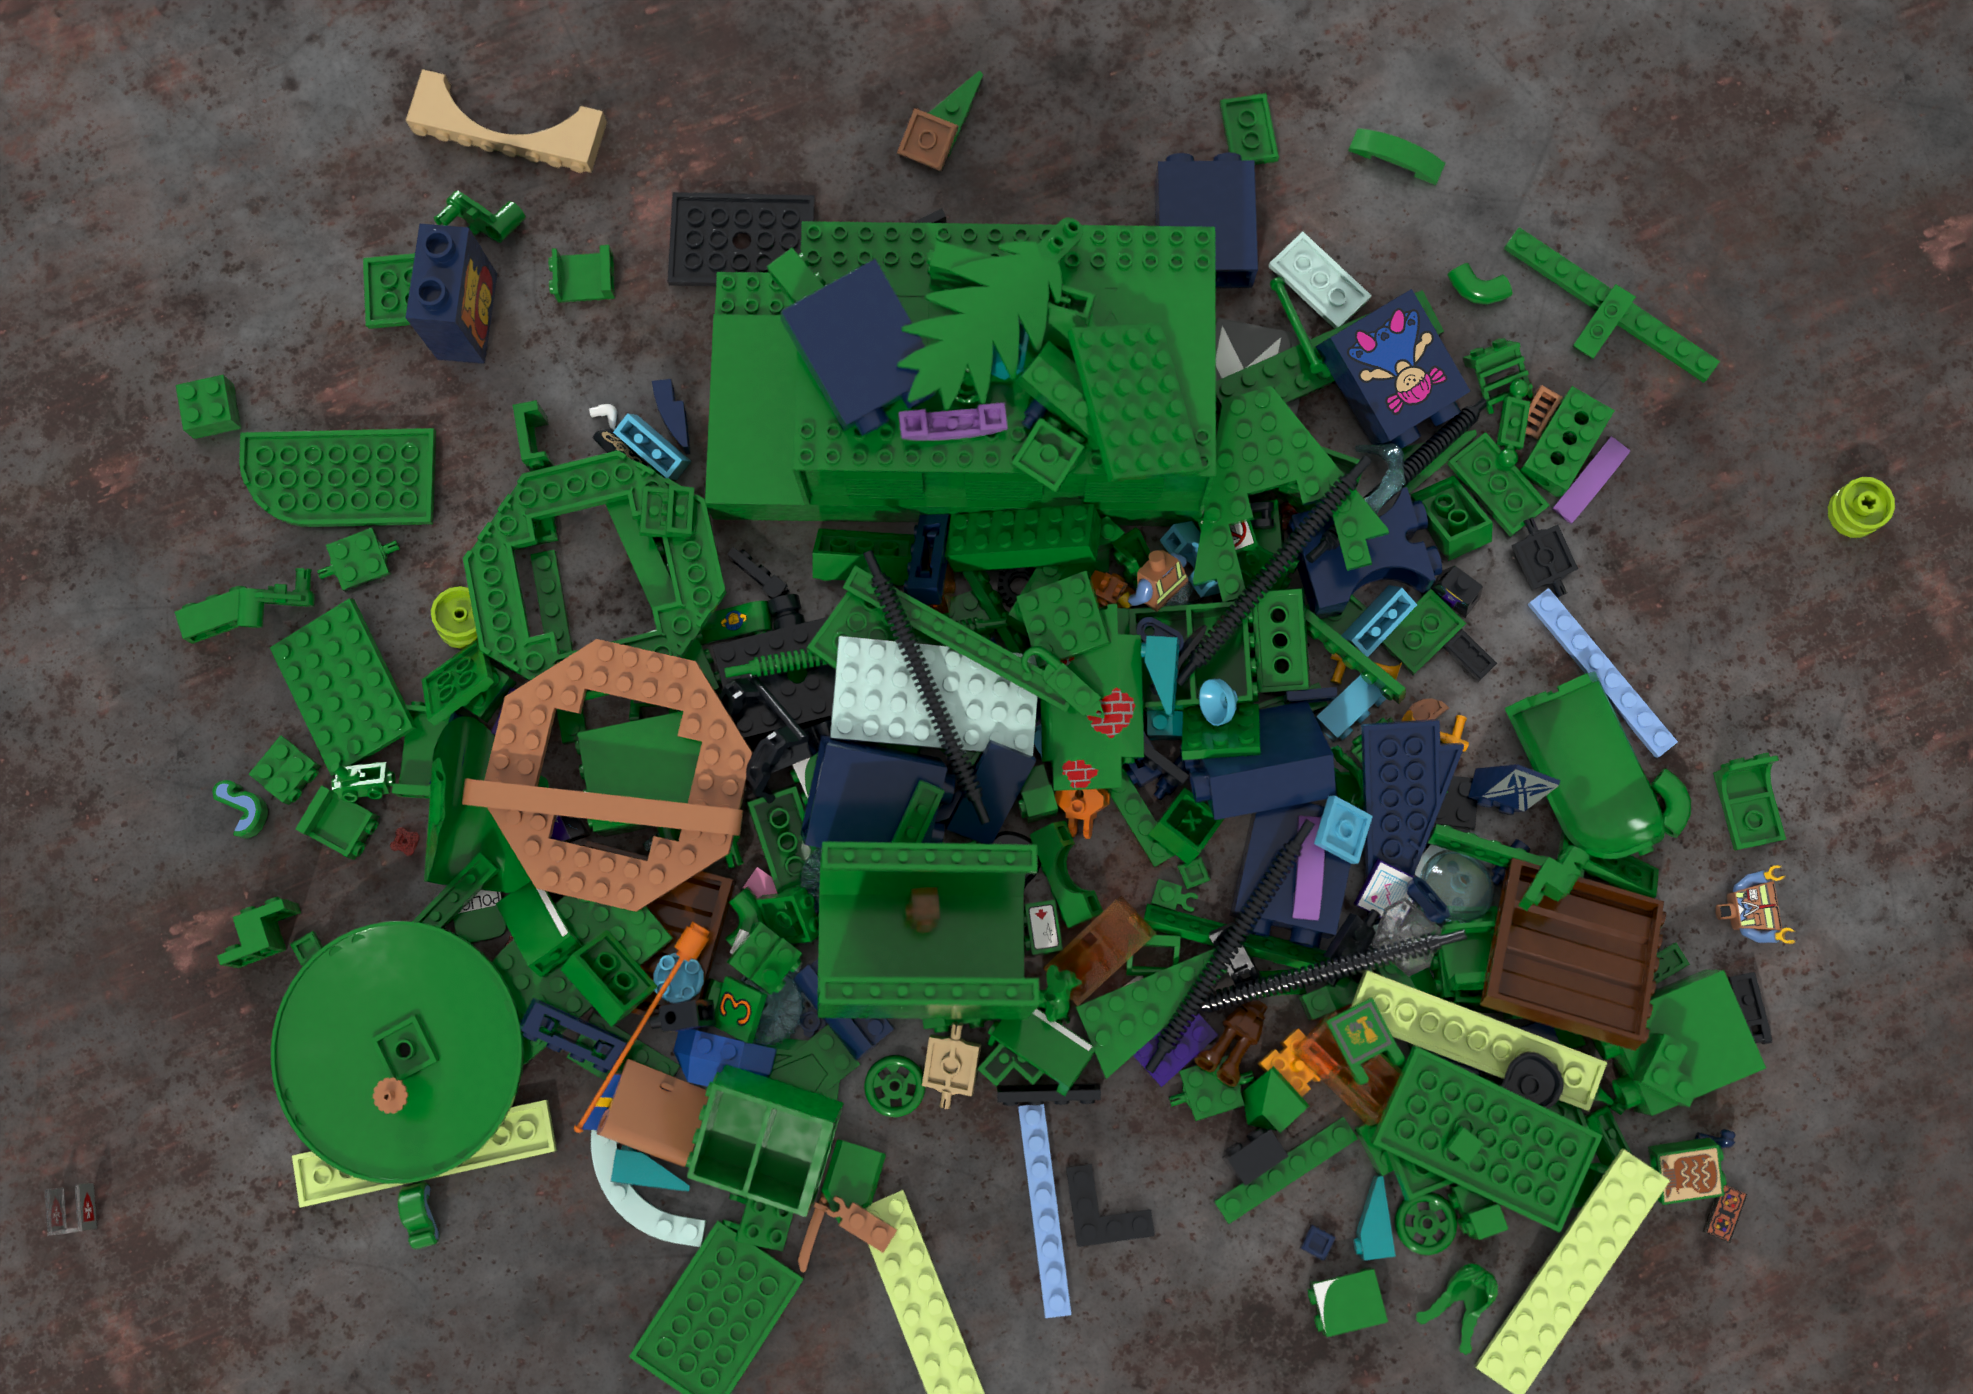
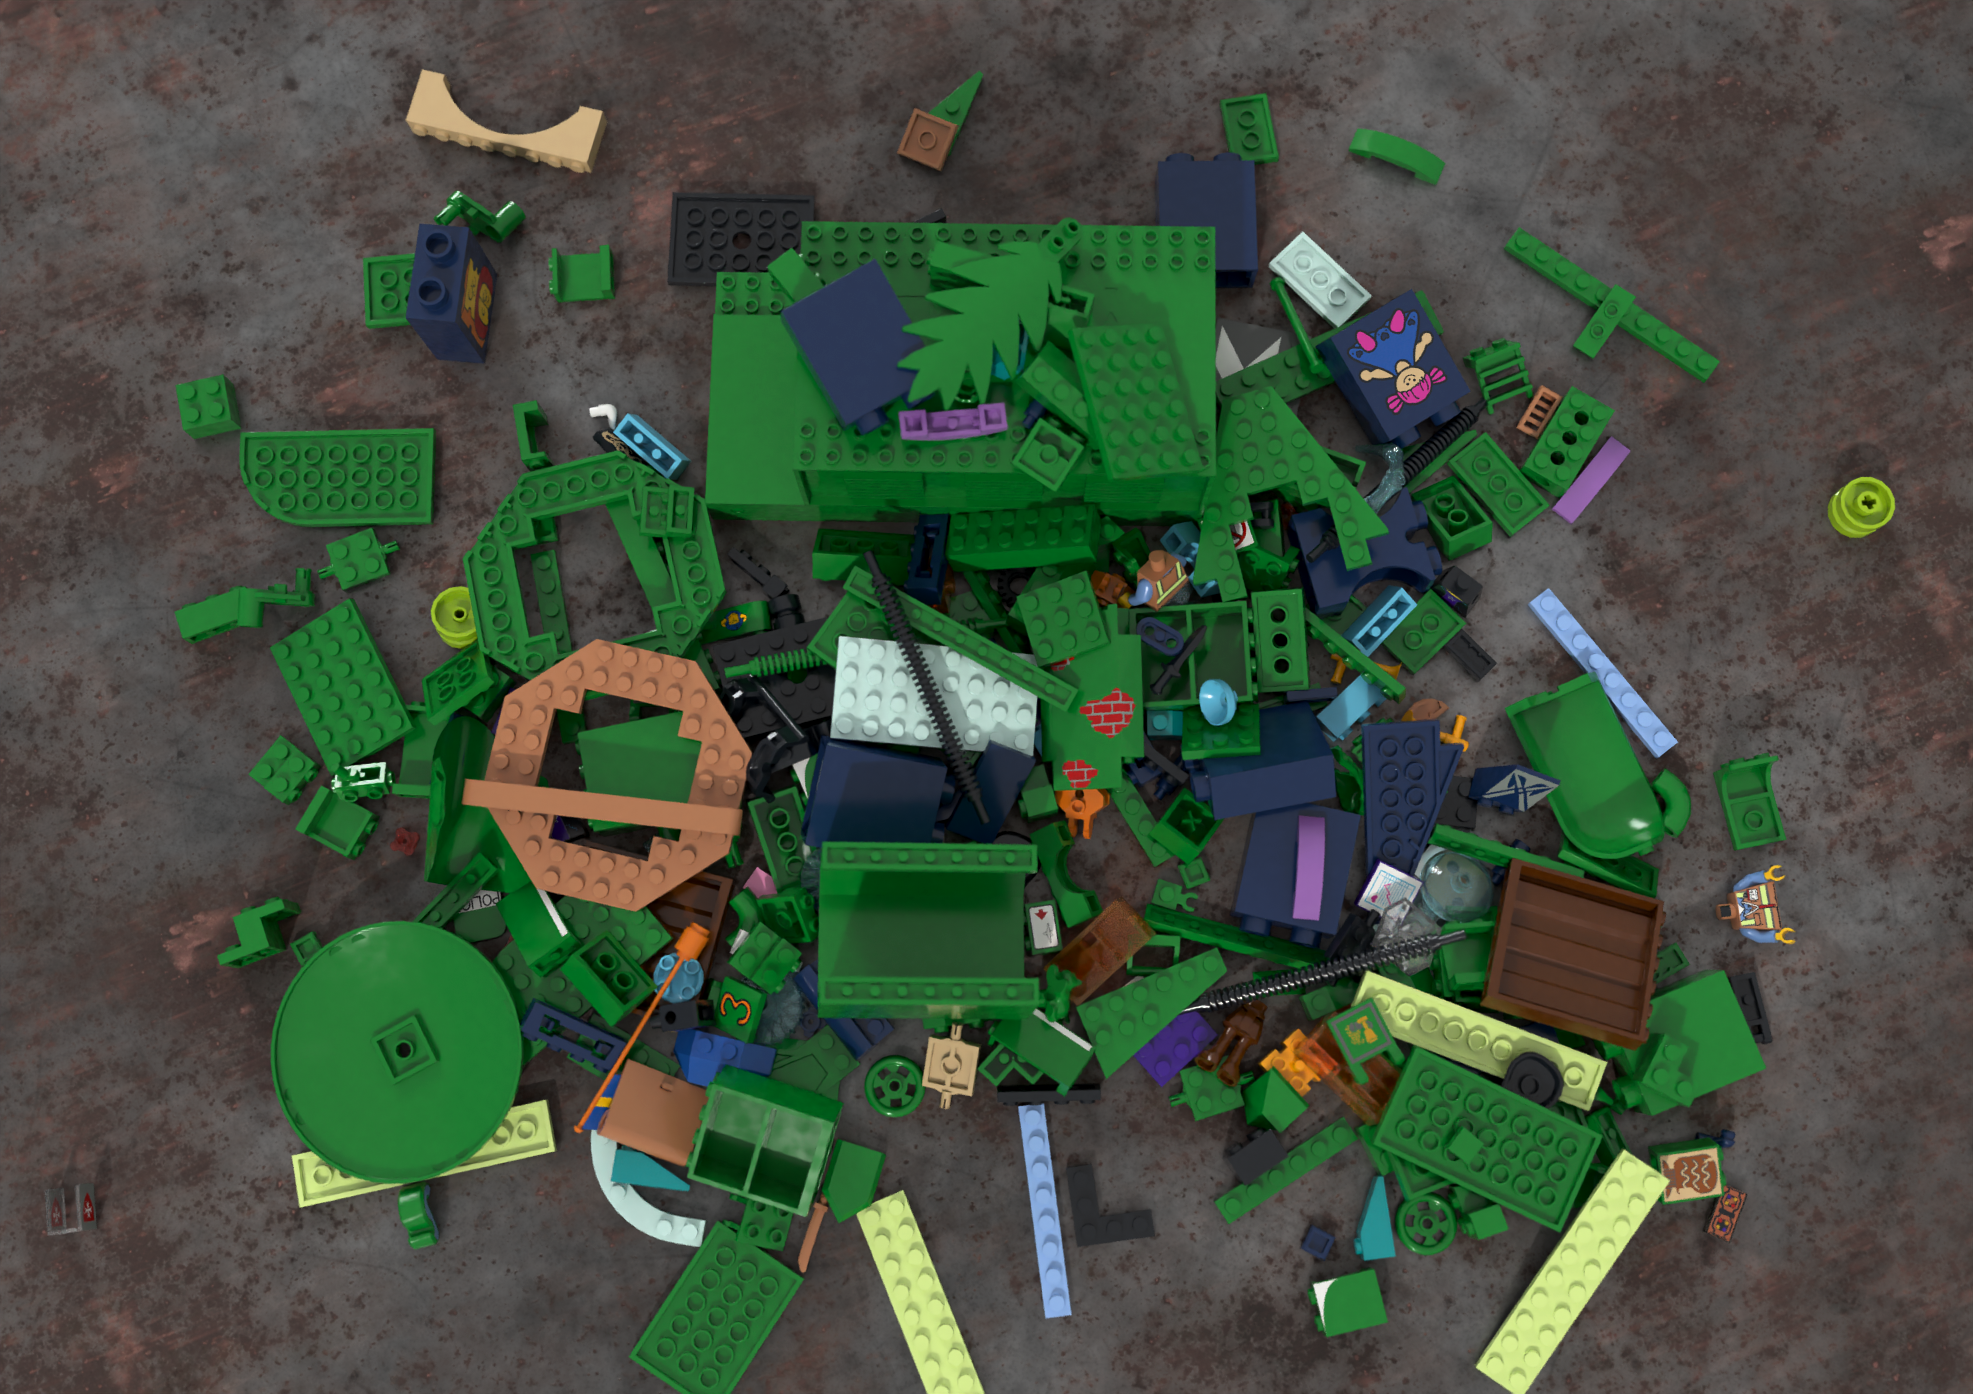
green animal [212,780,268,839] -> none
nougat piece [373,1077,408,1114] -> none
dark blue slope [652,379,691,455] -> none
nougat plate [826,1196,897,1253] -> none
green plate [891,779,945,843] -> none
clear orange brick [906,887,940,933] -> none
green plate [1021,646,1105,718] -> none
teal slope [1141,636,1180,716] -> none
black hose [1145,819,1315,1073] -> none
black hose [1177,455,1372,686] -> none
black plate [1209,922,1262,986] -> none
medium azure plate [1314,796,1373,864] -> none
dark blue plate [1407,876,1450,923] -> none
green hair [1416,1263,1498,1355] -> none
green cylinder [1447,263,1513,305] -> none
green plate [1497,379,1530,468] -> none
black plate [1511,517,1578,597] -> none
green plate [1518,845,1590,911] -> none

